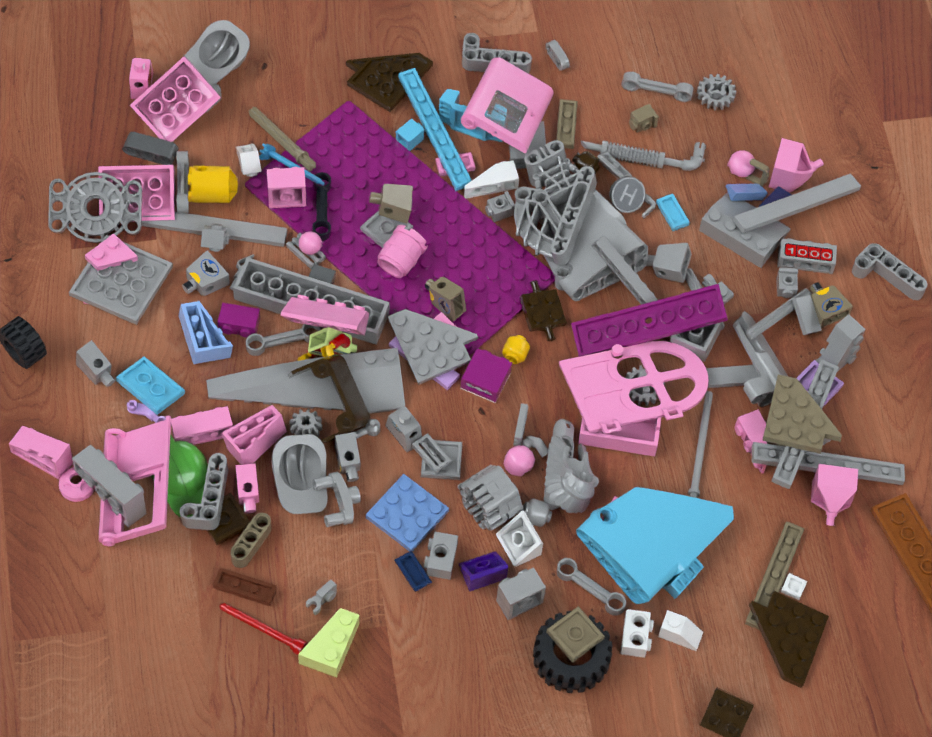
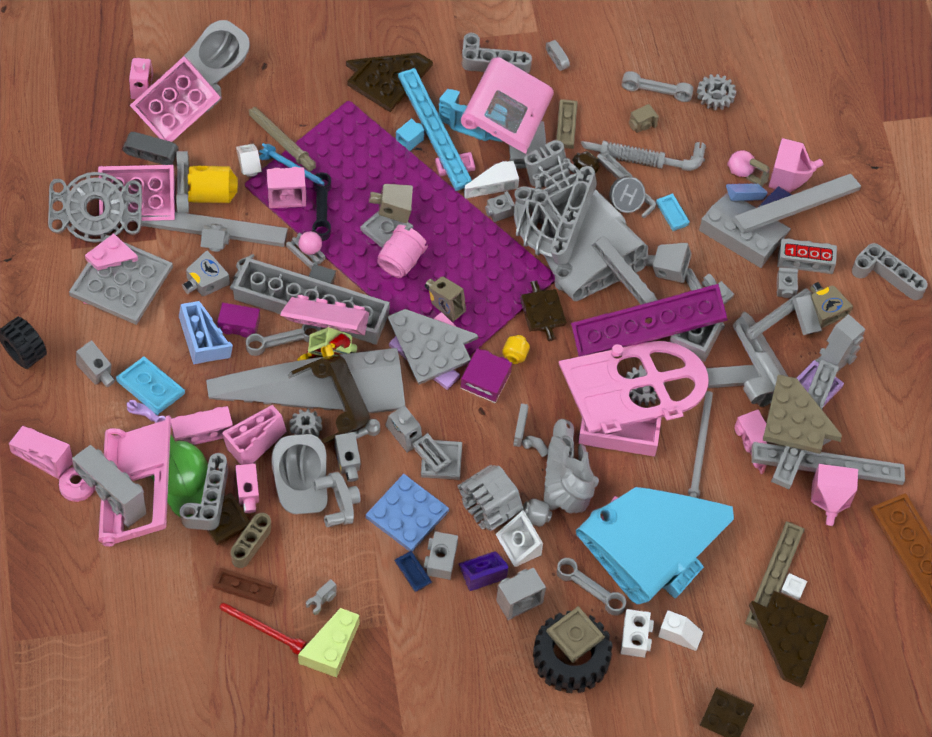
bright pink hair [503,445,535,476] -> none

